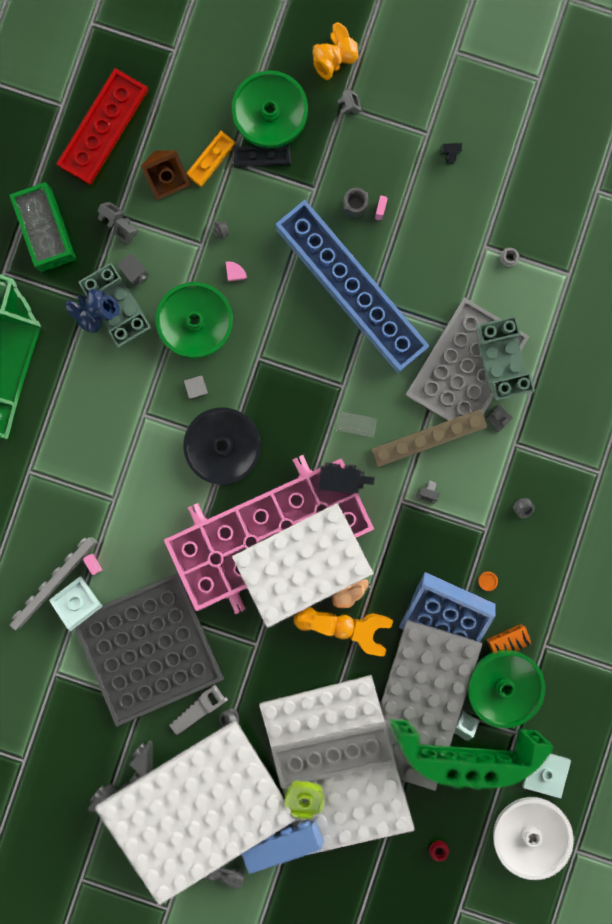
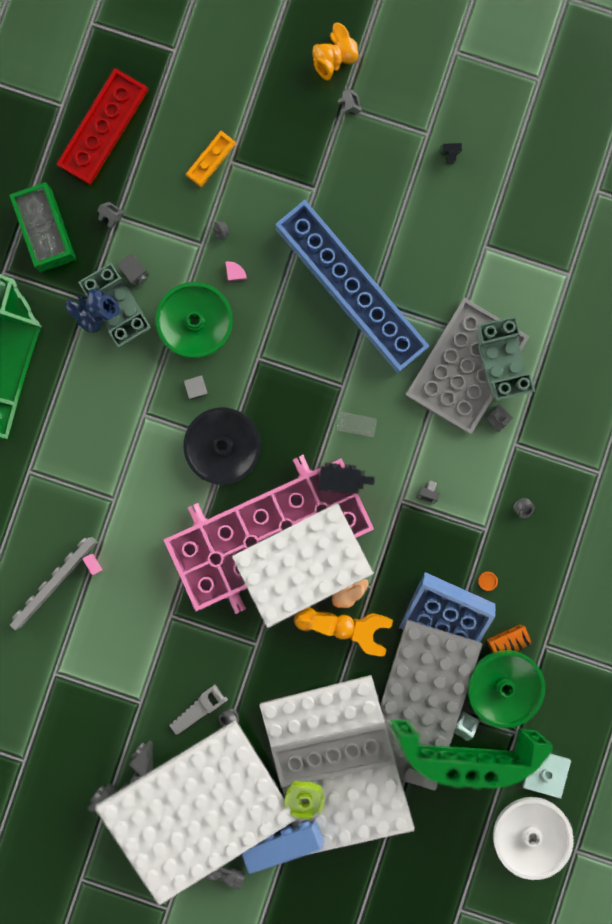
light aqua plate [49,576,103,631] -> none
dark grey plate [75,573,224,727] -> none
dark grey tile [113,218,139,245] -> none
reddish brown slope [141,150,191,200] -> none
green dish [232,70,308,148] -> none
black tile [234,145,291,167] -> none
flat silver piece [343,188,368,219] -> none
dark tan plate [372,409,487,467] -> none
bright pink tile [375,195,388,221] -> none
dark red plate [429,841,449,861] -> none
light grey plate [500,248,519,267] -> none

